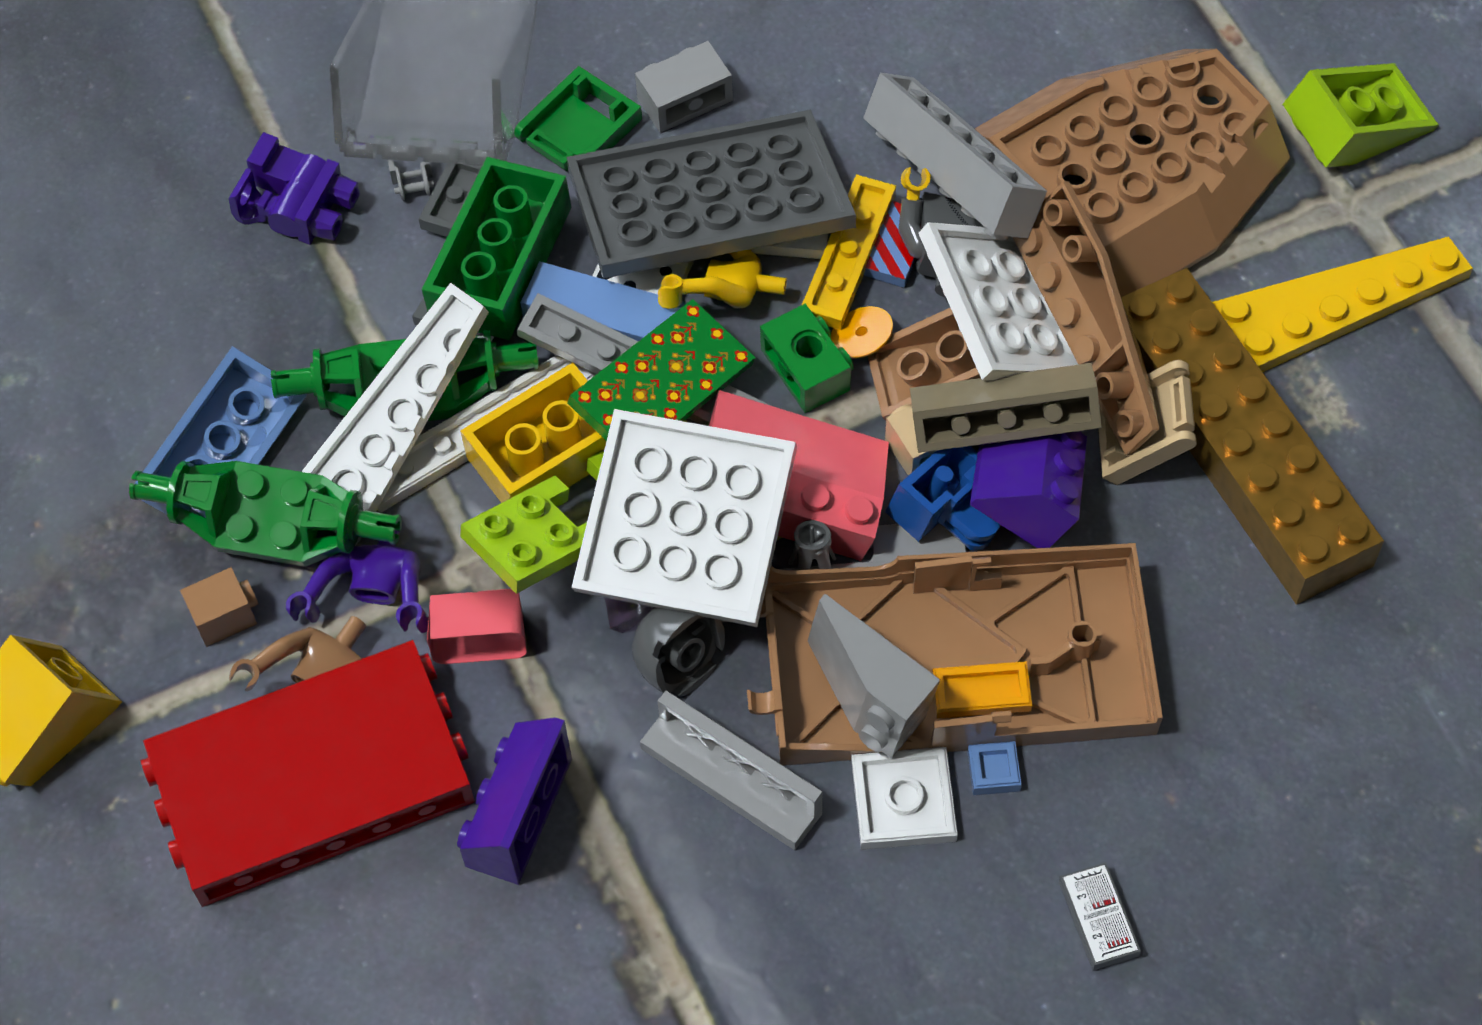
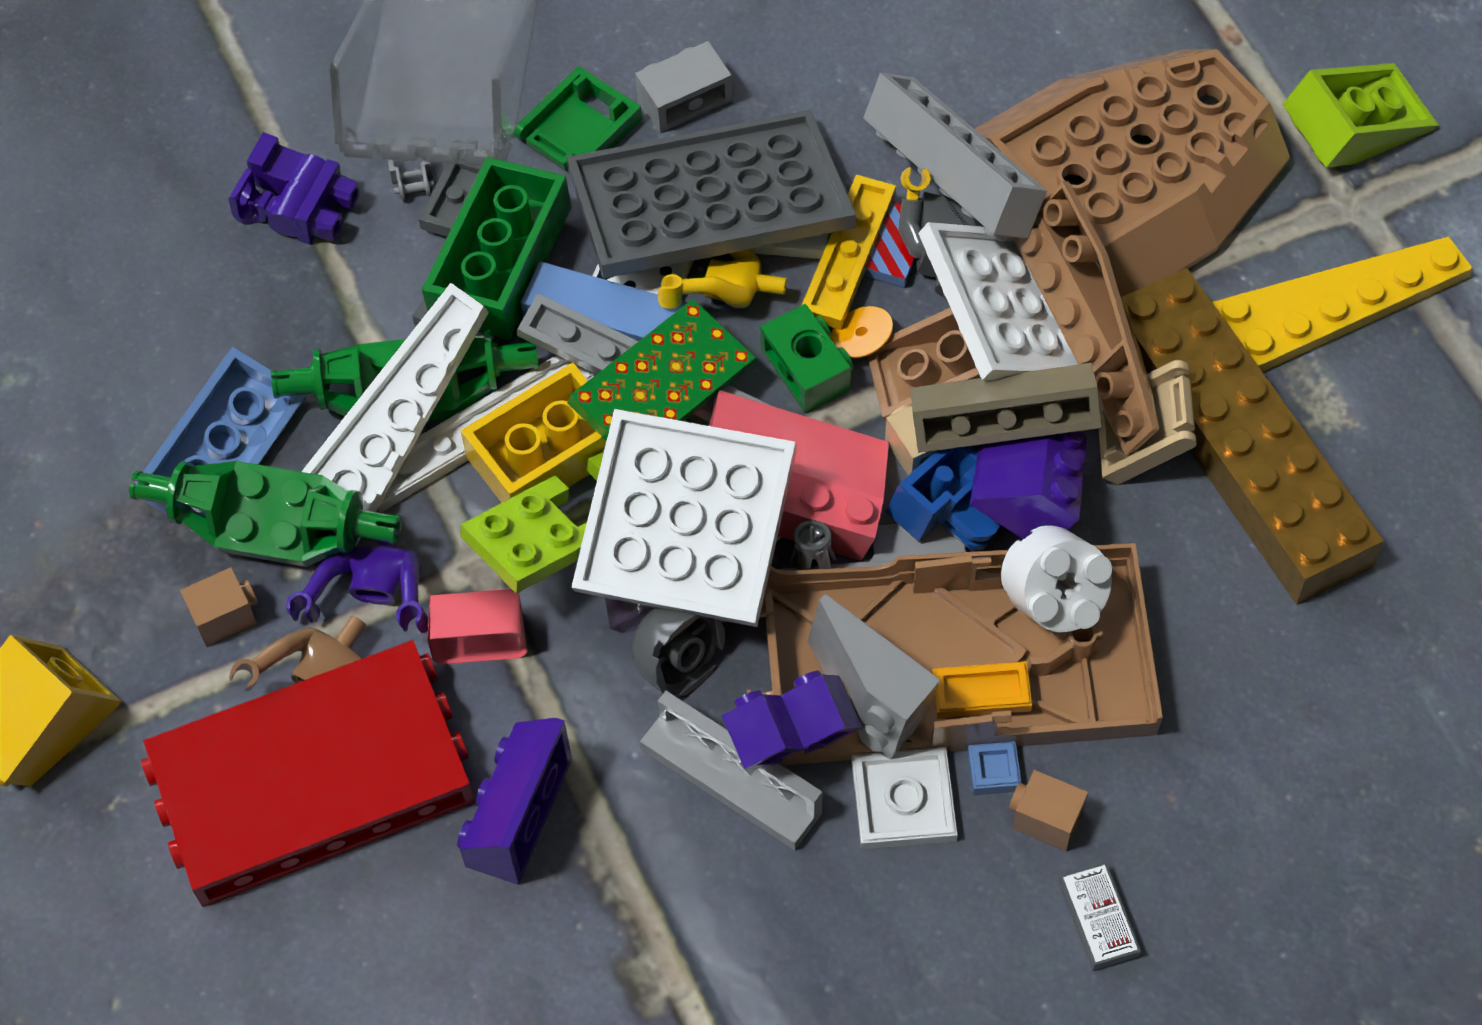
none -> dark purple brick [721,670,862,769]
none -> white brick [1001,525,1112,632]
none -> medium nougat brick [1009,770,1088,851]

